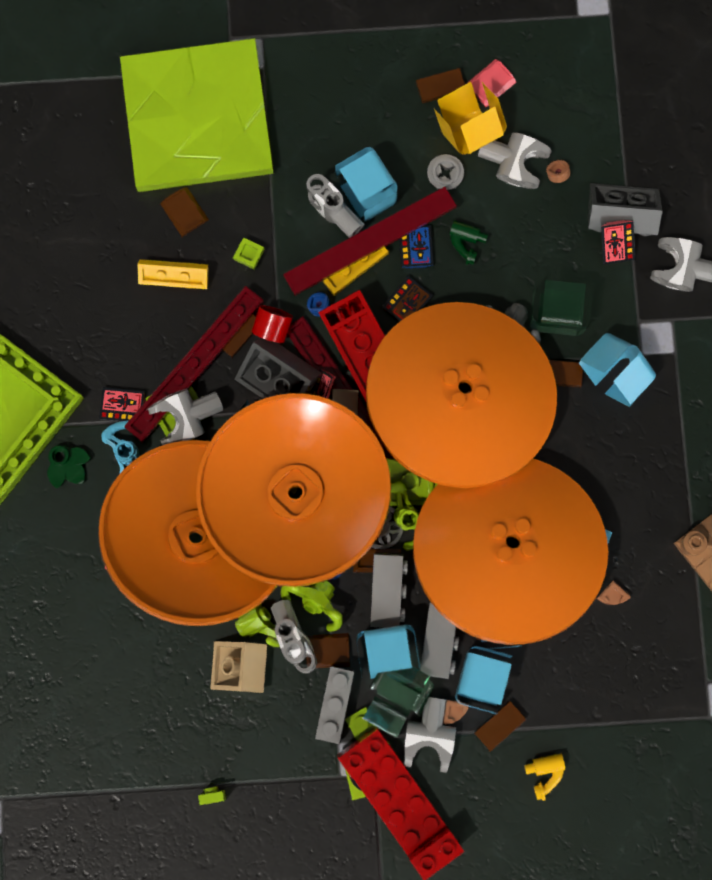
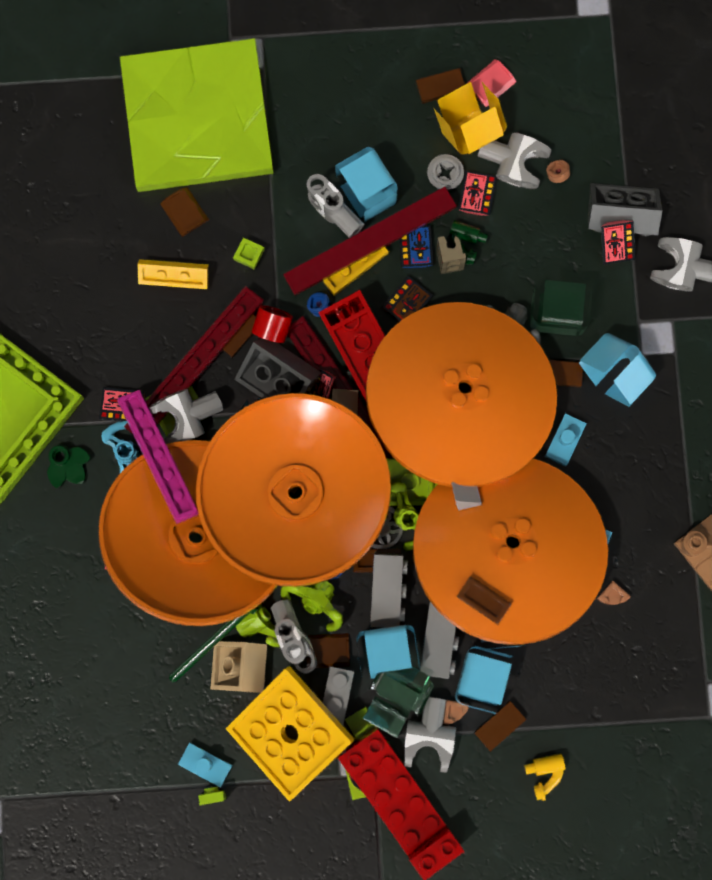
none -> dark pink tile [117,390,199,524]
none -> dark green bar [169,607,259,682]
none -> medium azure tile [178,743,232,787]
none -> yellow piece [226,666,355,802]
none -> dark tan hinge [436,236,466,274]
none -> light grey slope [451,482,482,511]
none -> reddish brown tile [456,576,512,625]
none -> piece [458,170,497,216]
none -> medium azure tile [545,414,587,466]

